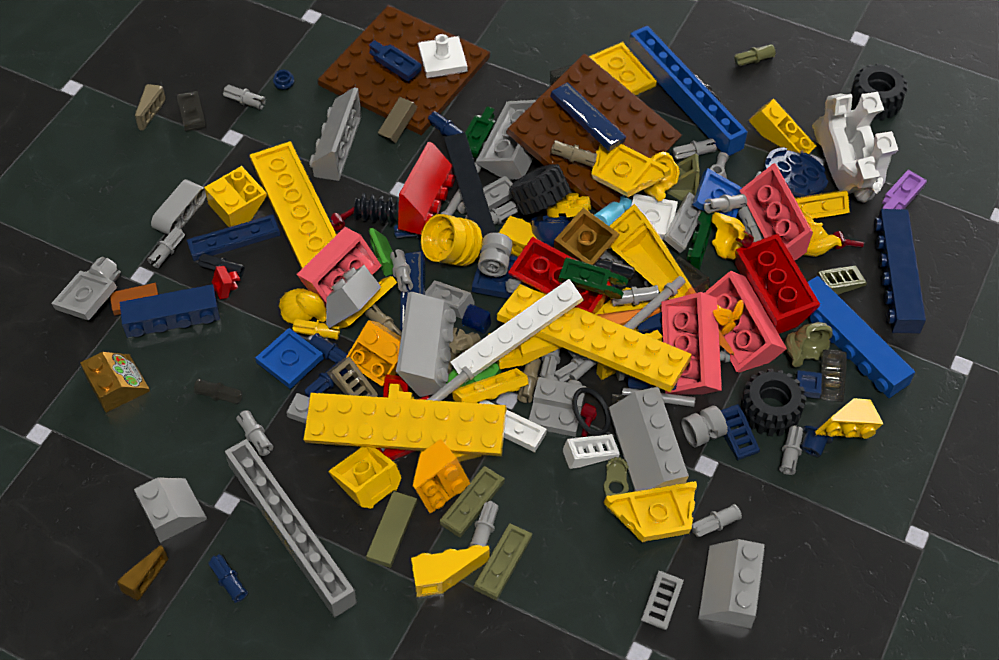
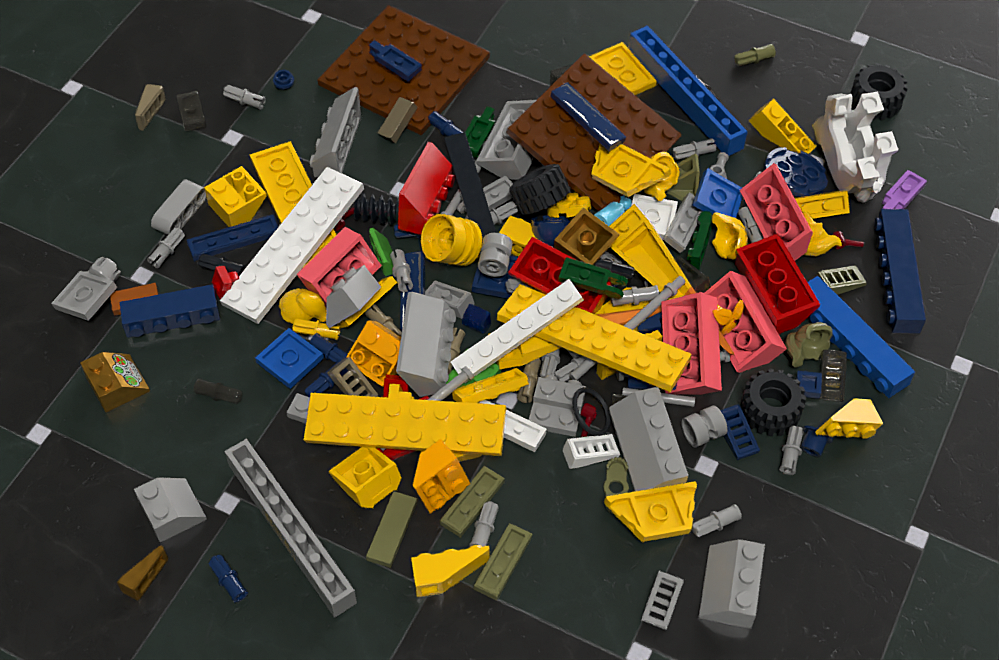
light grey pin [237,410,273,456] -> none
white tile [418,34,467,78] -> none
dark tan axle [449,332,481,354] -> none
dark tan pin [550,140,597,167] -> none
light grey pin [704,194,747,213] -> none
dark red hand [736,231,754,247] -> none
none -> white plate [220,167,364,324]

